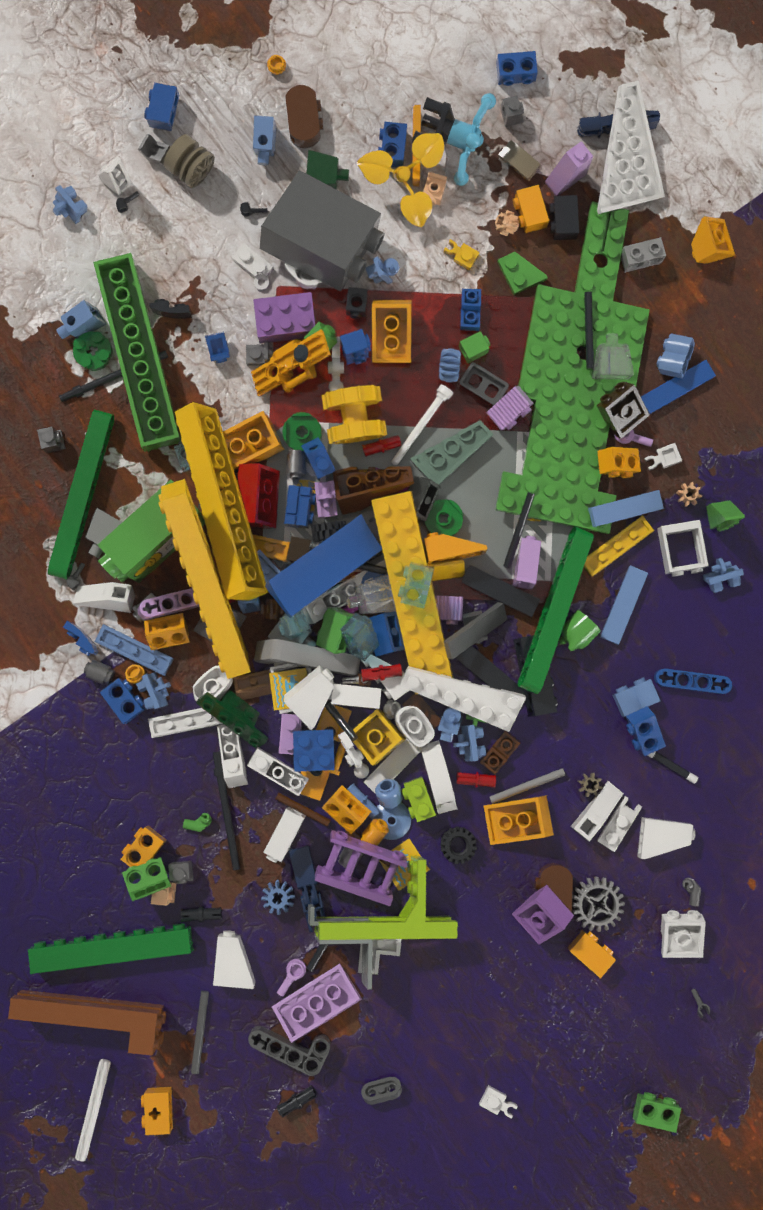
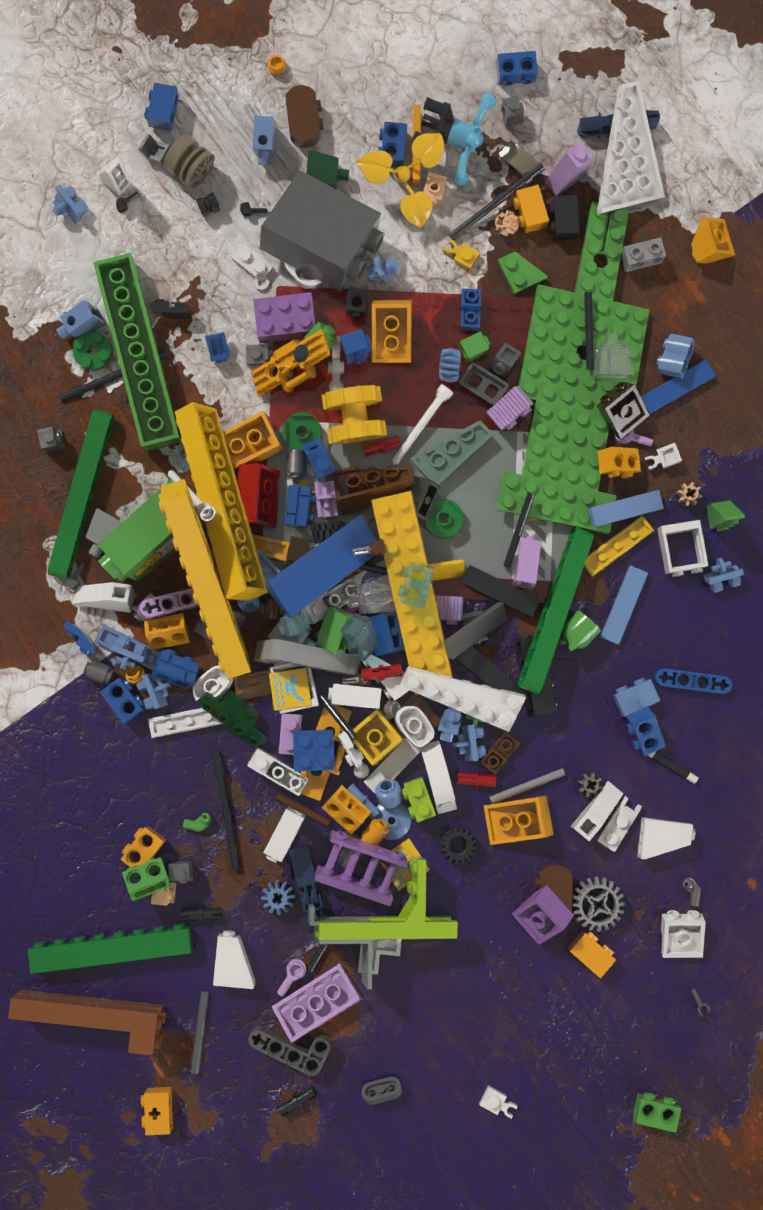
white axle [75,1059,111,1161] -> none
white slope [217,725,248,788] -> none
white slope [284,665,334,730] -> none
light orange slope [423,532,487,564] -> none
none -> medium blue hips [109,636,148,671]
none -> blue brick [151,649,199,689]
none -> white piece [168,470,215,521]
none -> black wheel [196,192,221,217]
none -> reddish brown piece [352,539,386,557]
none -> black bar [448,163,545,240]
none -> flat silver bracket [489,342,521,378]

